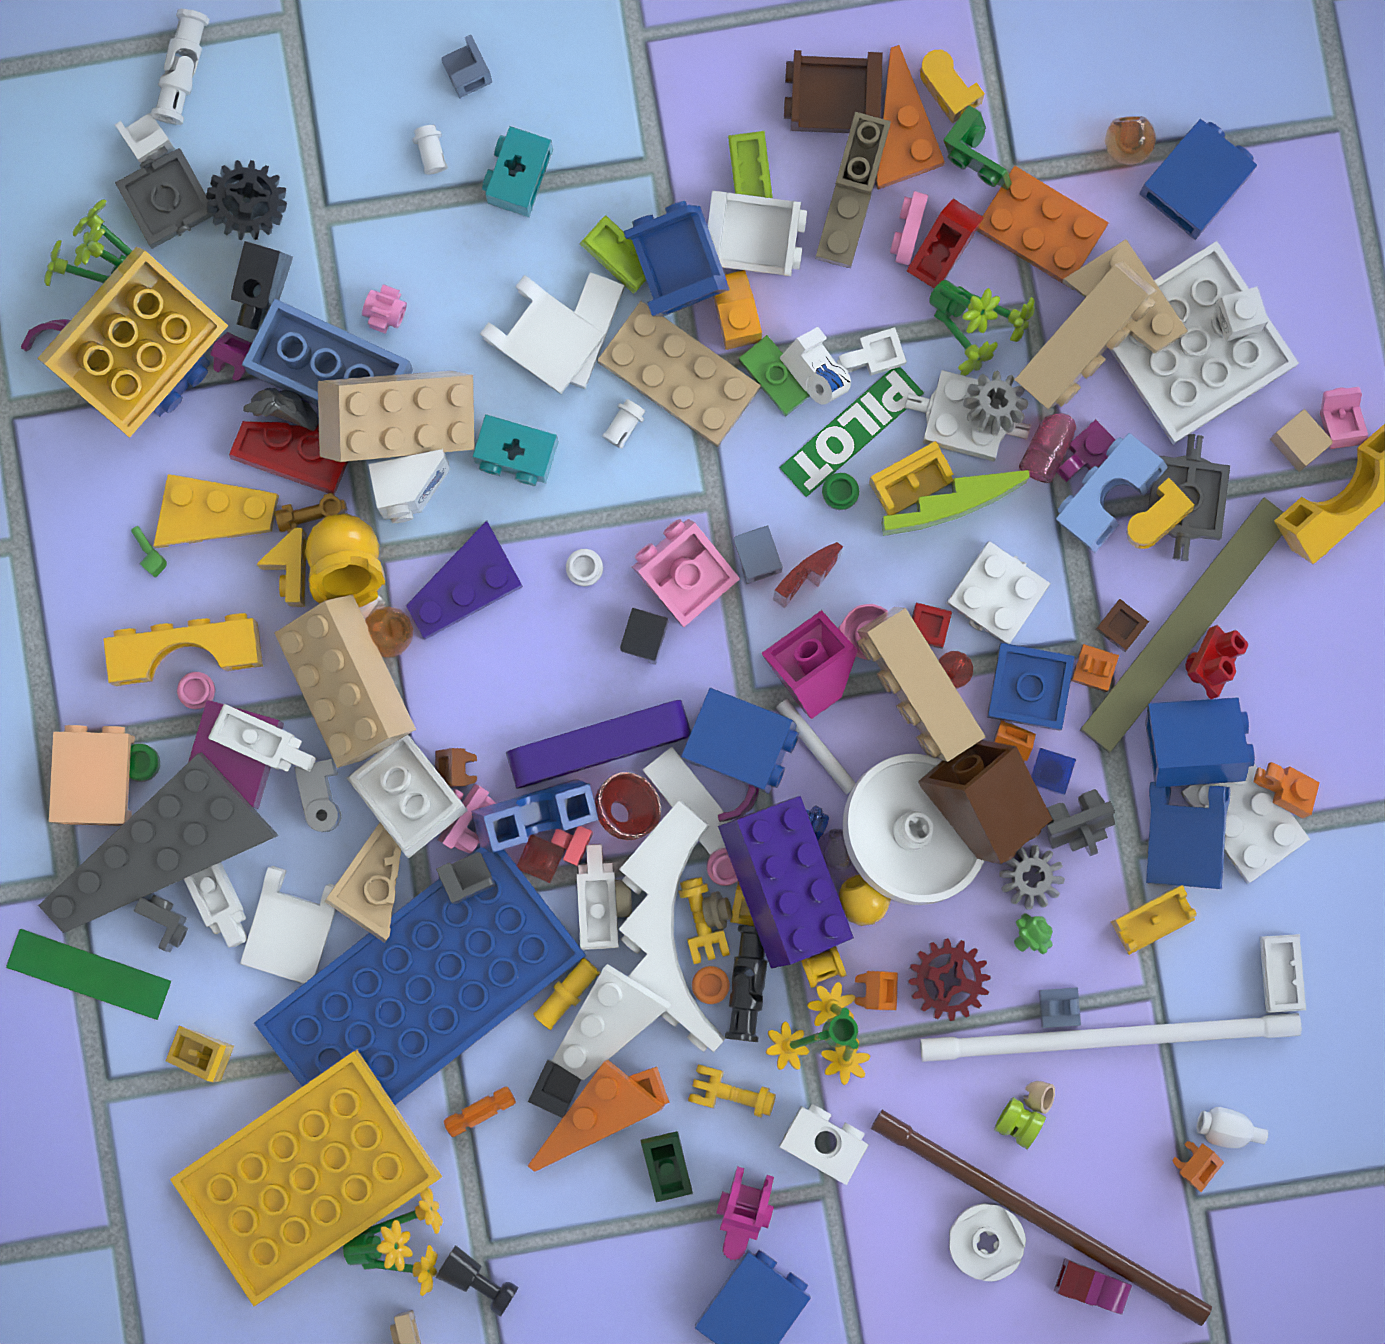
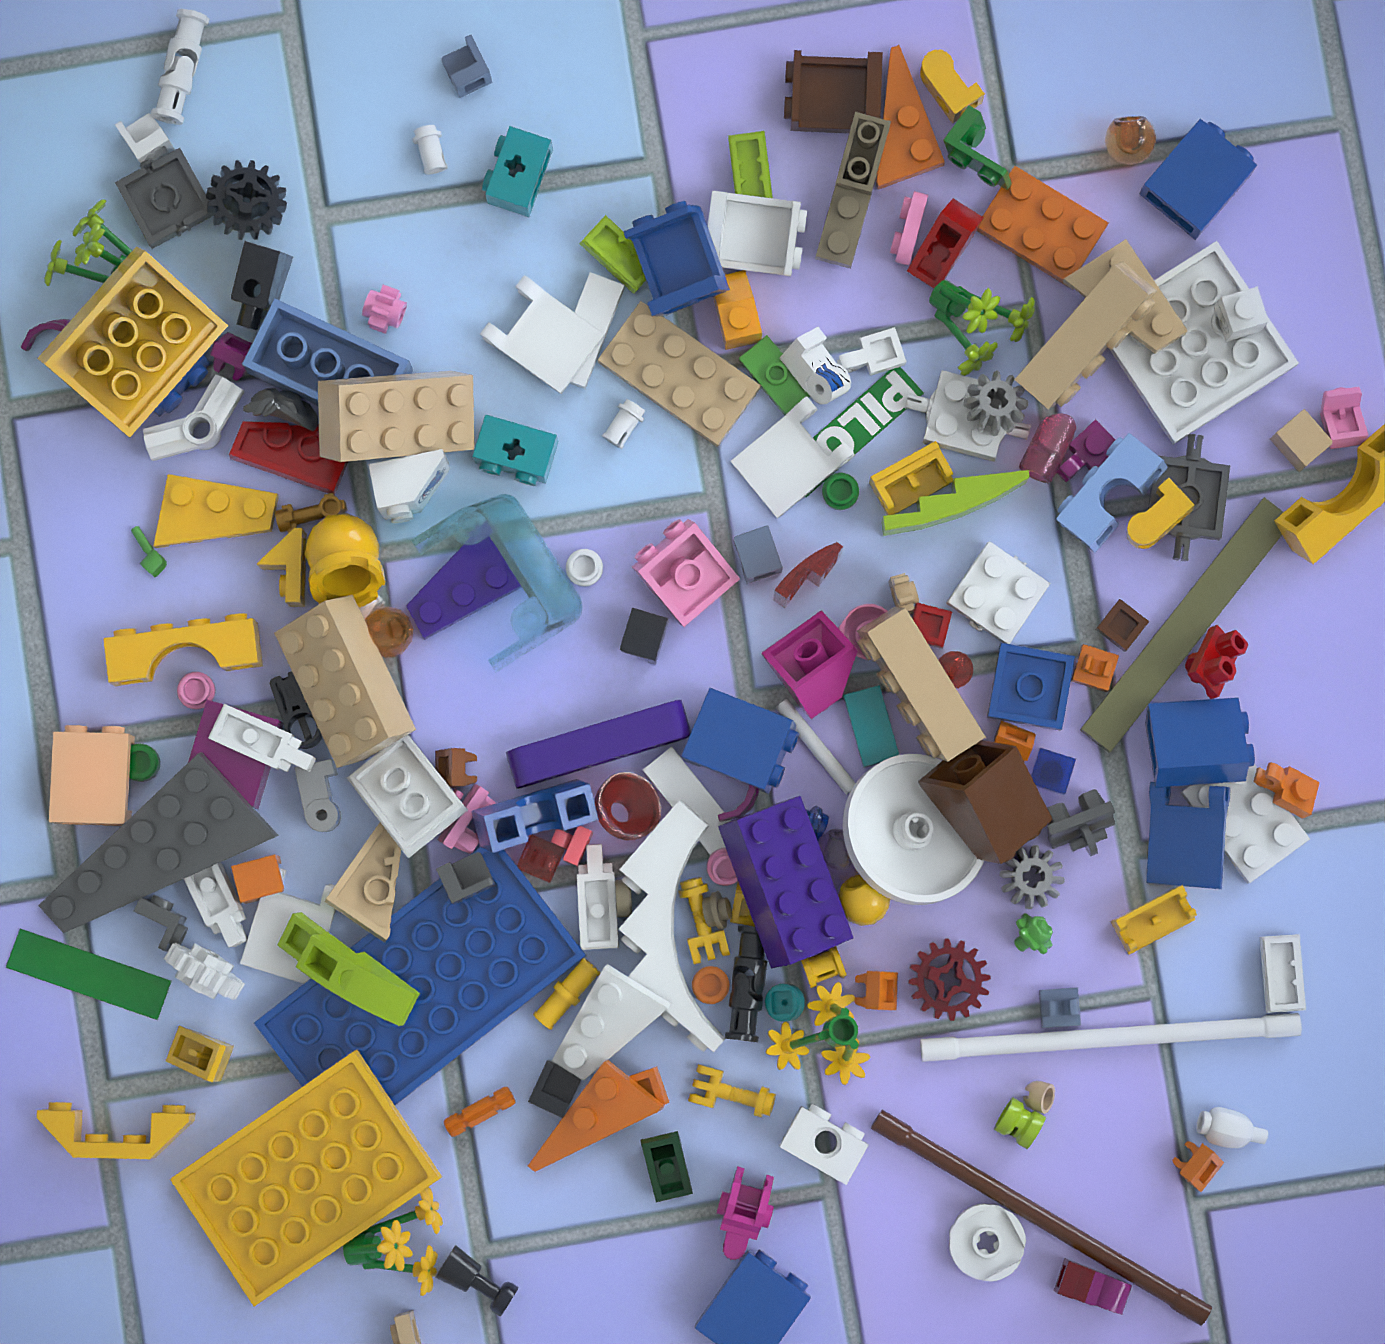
none -> yellow slope [37,1102,196,1159]
none -> white piece [143,374,244,461]
none -> white gear [164,943,245,1000]
none -> orange panel [231,854,285,904]
none -> black piece [270,671,323,749]
none -> lime slope [277,912,420,1026]
none -> clear light blue windscreen [411,494,583,673]
none -> white flag [730,396,855,519]
none -> teal tile [765,984,805,1022]
none -> teal tile [843,685,899,768]
none -> tan plate [888,573,919,614]

